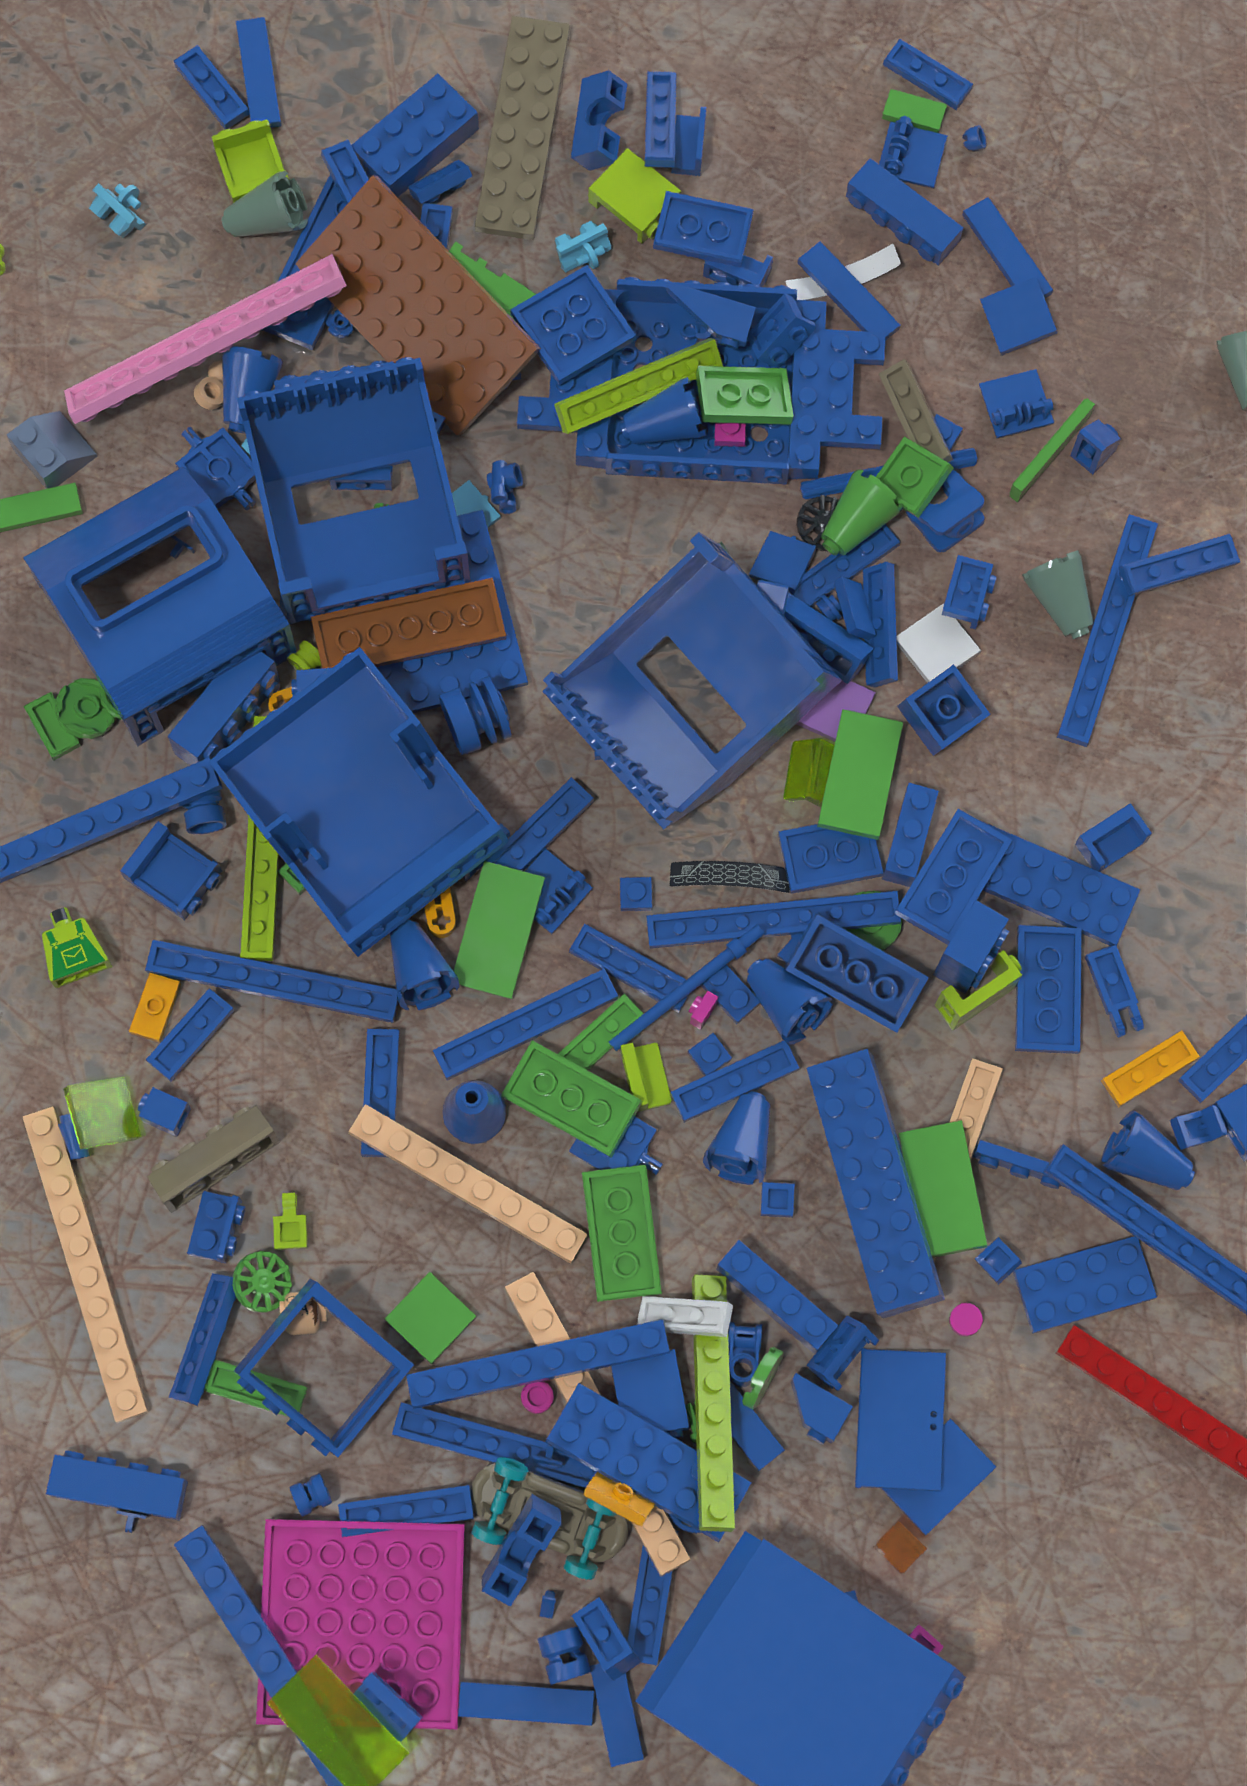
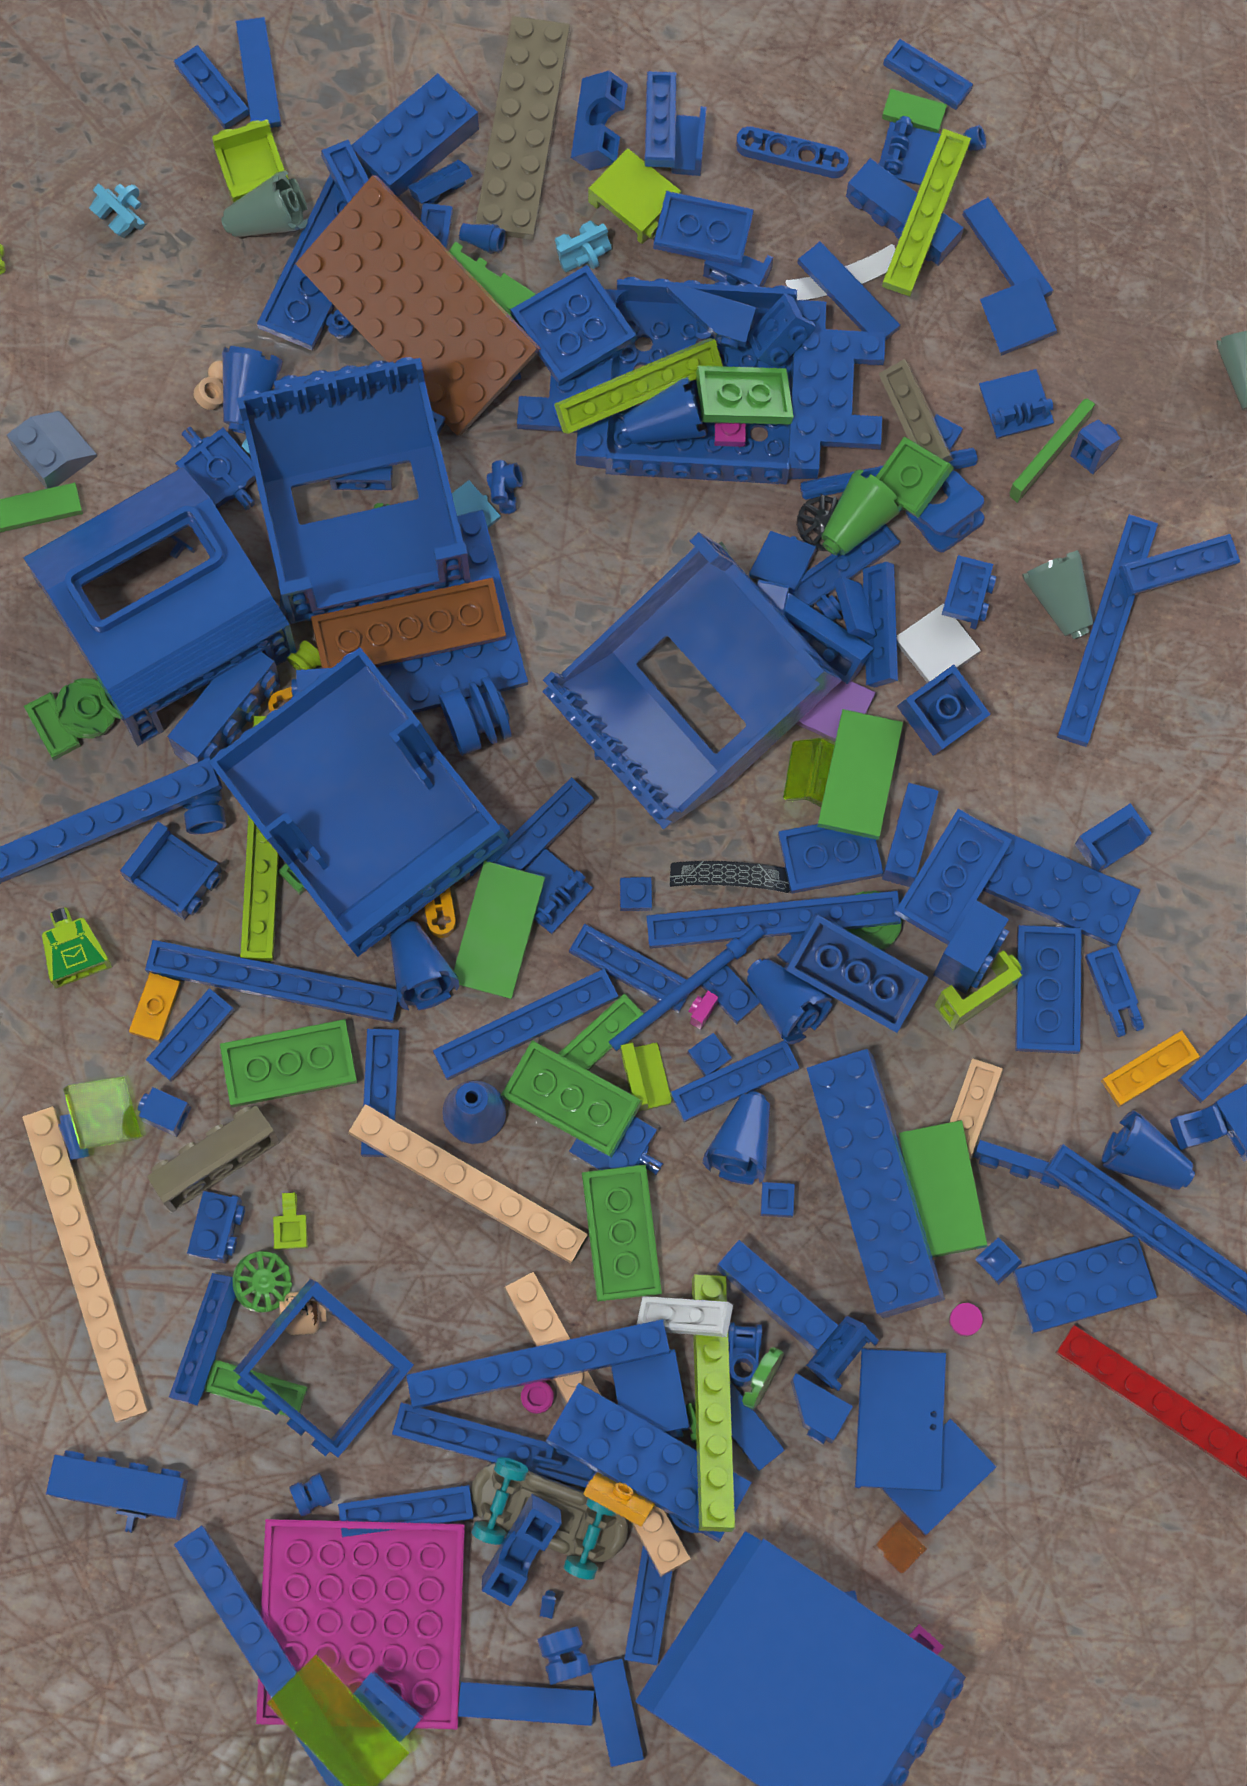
bright pink plate [64,254,347,424] -> none
bright green tile [385,1272,477,1365] -> none
blue panel [571,1597,641,1681] -> none
none -> bright green plate [220,1019,357,1108]
none -> blue cone [459,223,506,254]
none -> blue beam [736,126,849,178]
none -> lime plate [882,129,971,296]

